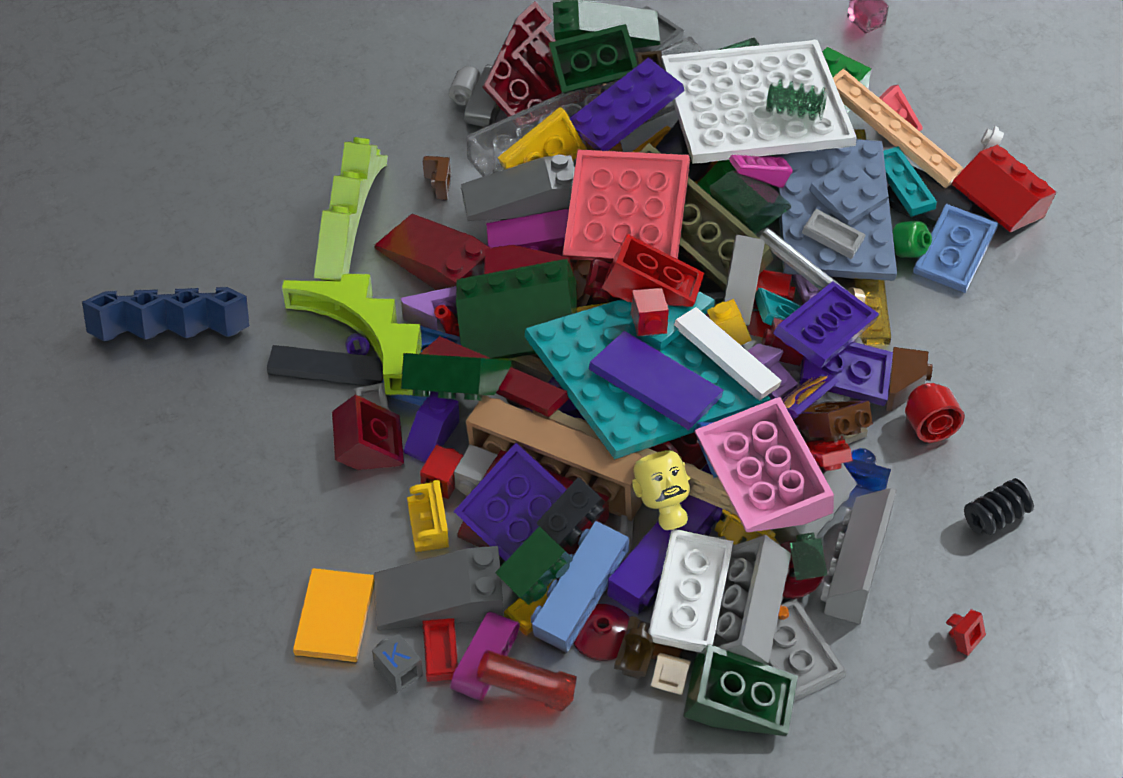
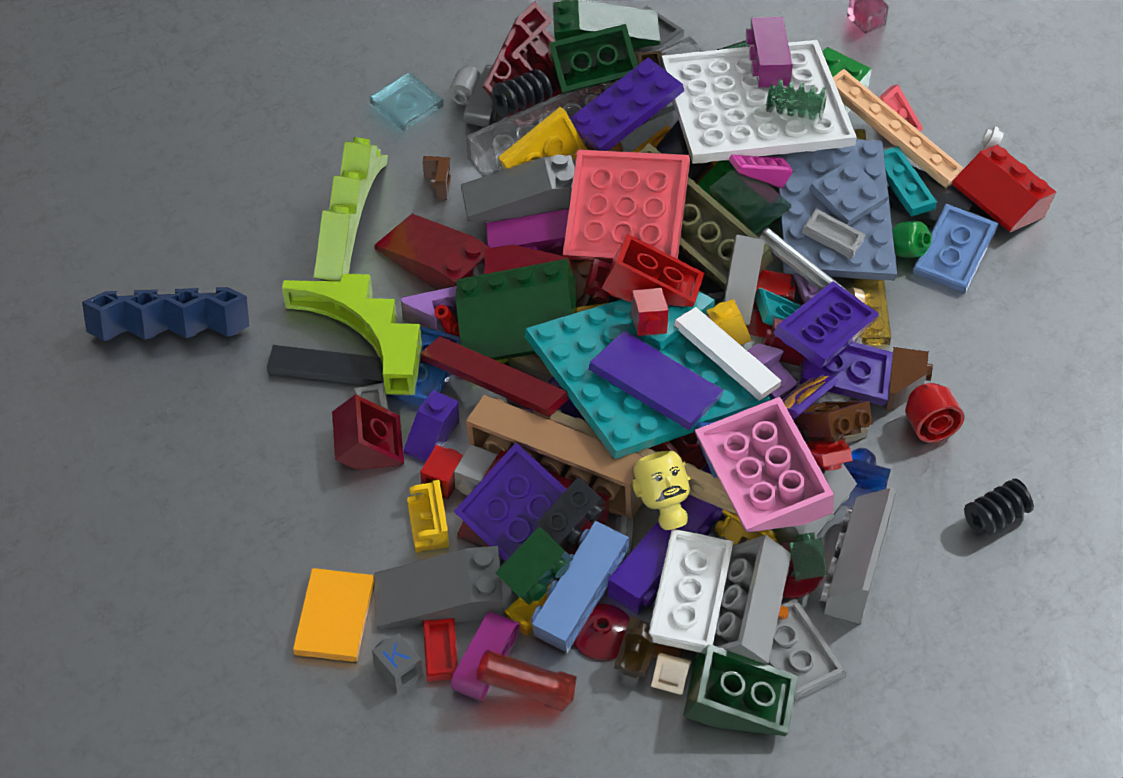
dark purple hinge [345,333,370,355] -> none
dark green slope [401,353,511,401] -> none
red tile [946,609,986,656] -> none
none -> clear light blue tile [369,72,444,131]
none -> black piece [491,69,553,117]
none -> brick [746,16,793,87]

